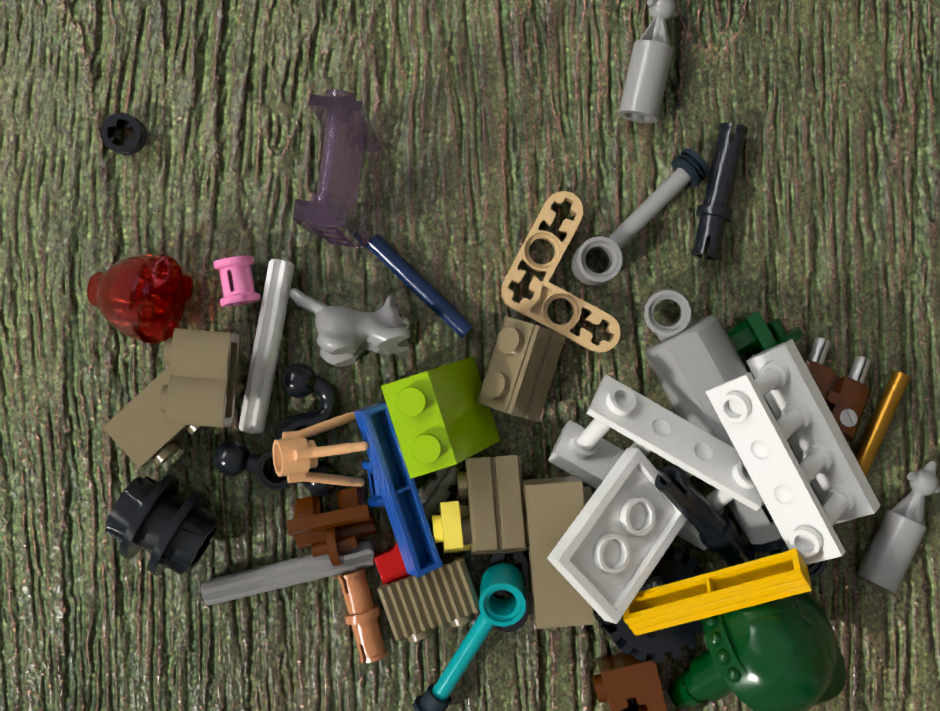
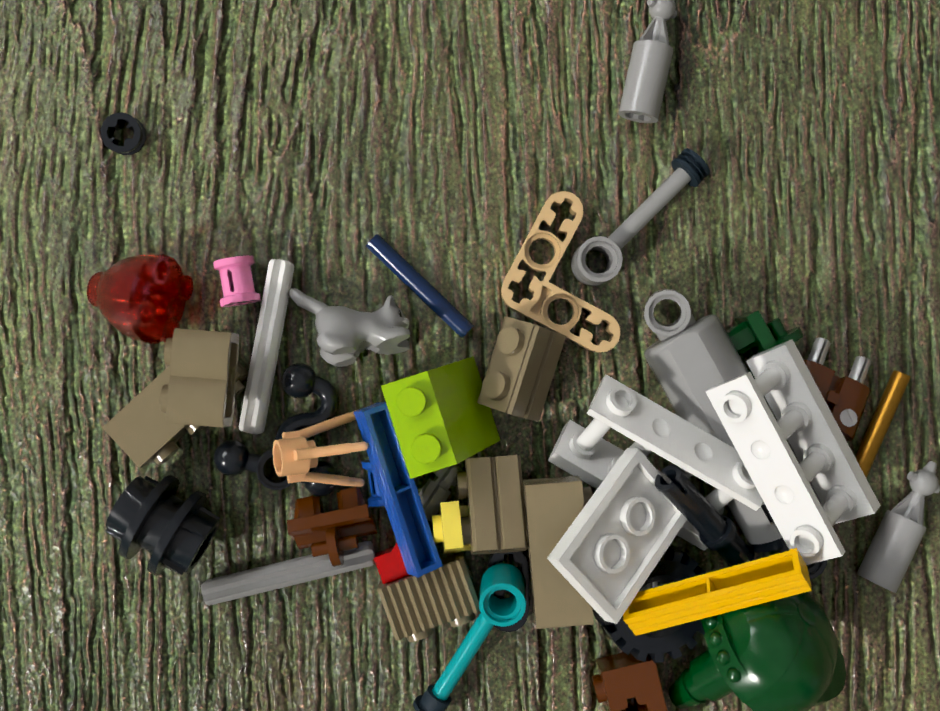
fence [293,89,381,249] -> none
nougat pin [337,568,388,663] -> none
black pin [690,122,748,261] -> none

